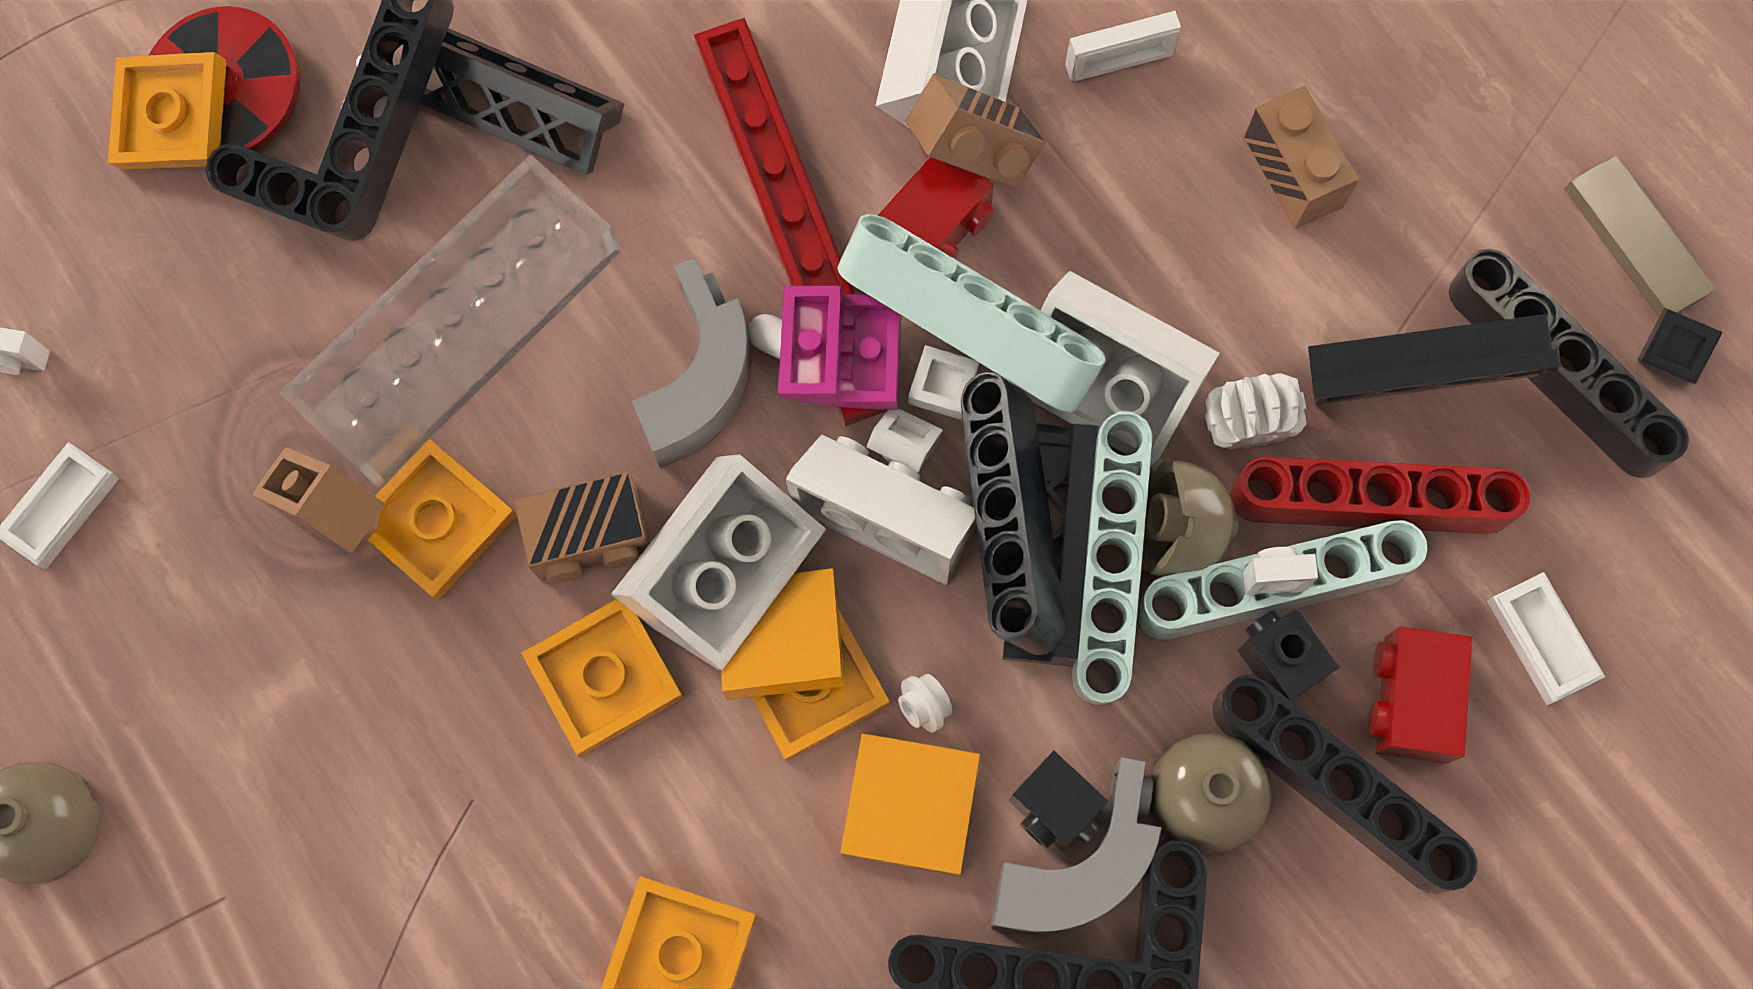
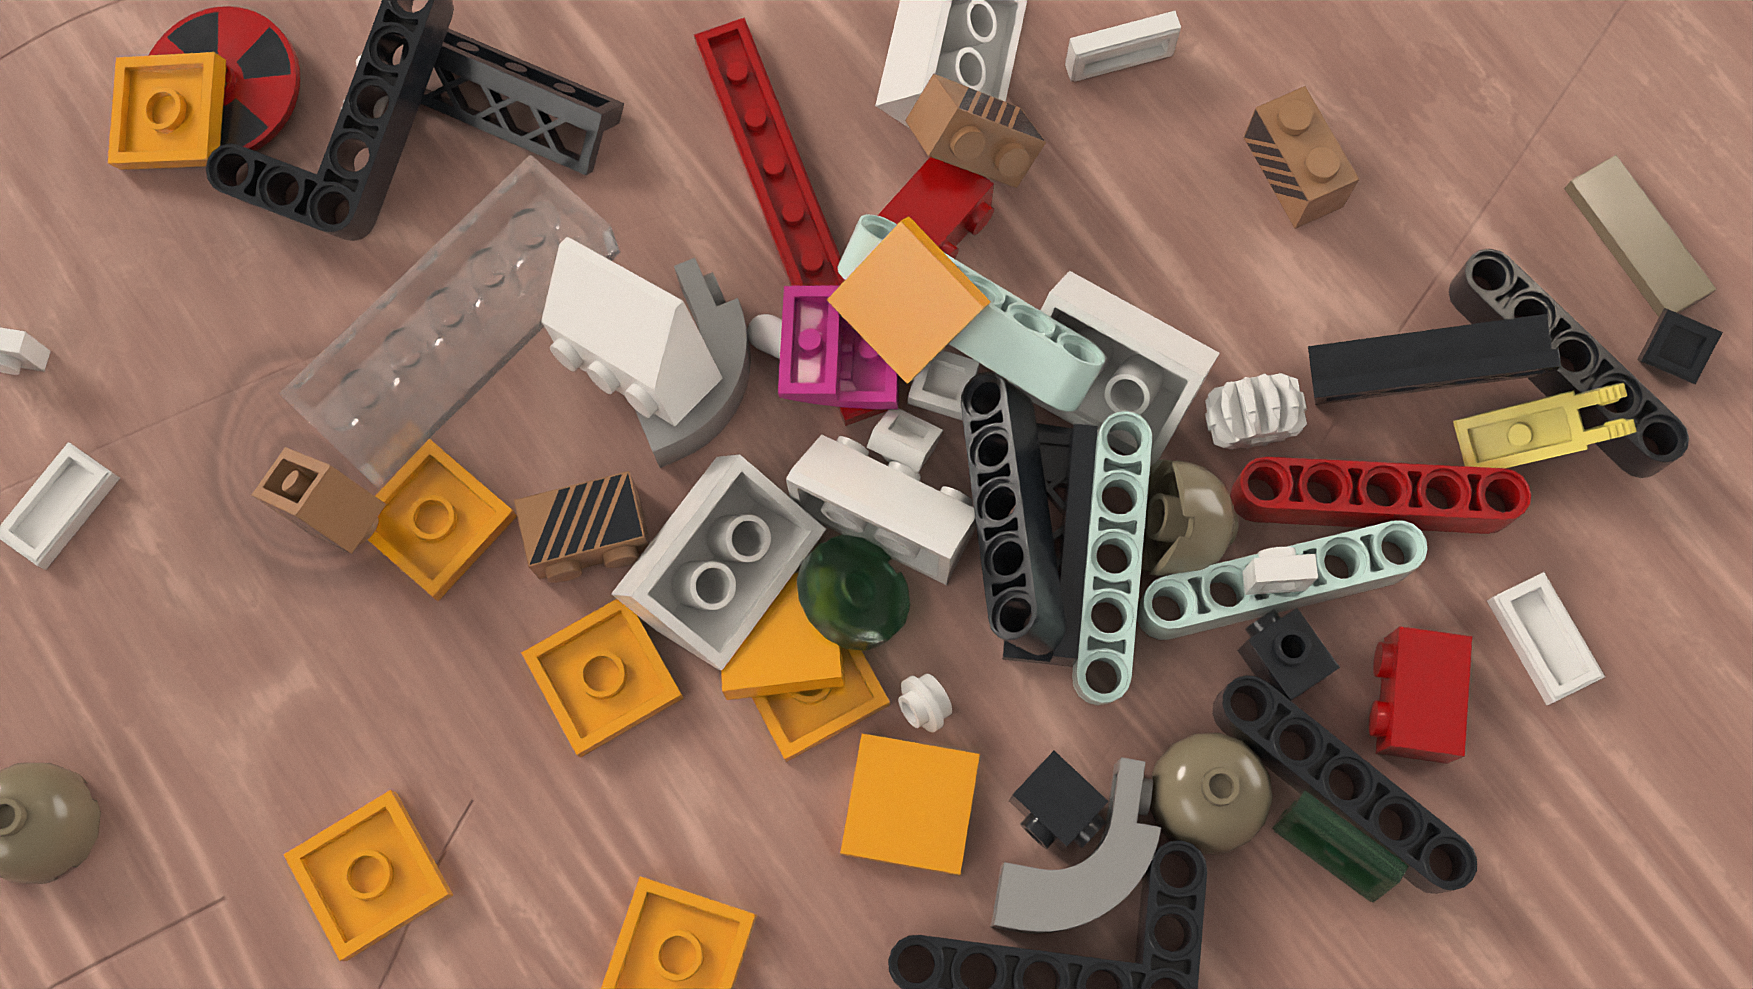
none -> light orange tile [283,790,454,961]
none -> white slope [541,237,723,426]
none -> clear green tile [797,534,910,651]
none -> light orange tile [827,216,991,384]
none -> clear green tile [1272,791,1409,903]
none -> light yellow hinge [1453,383,1637,468]

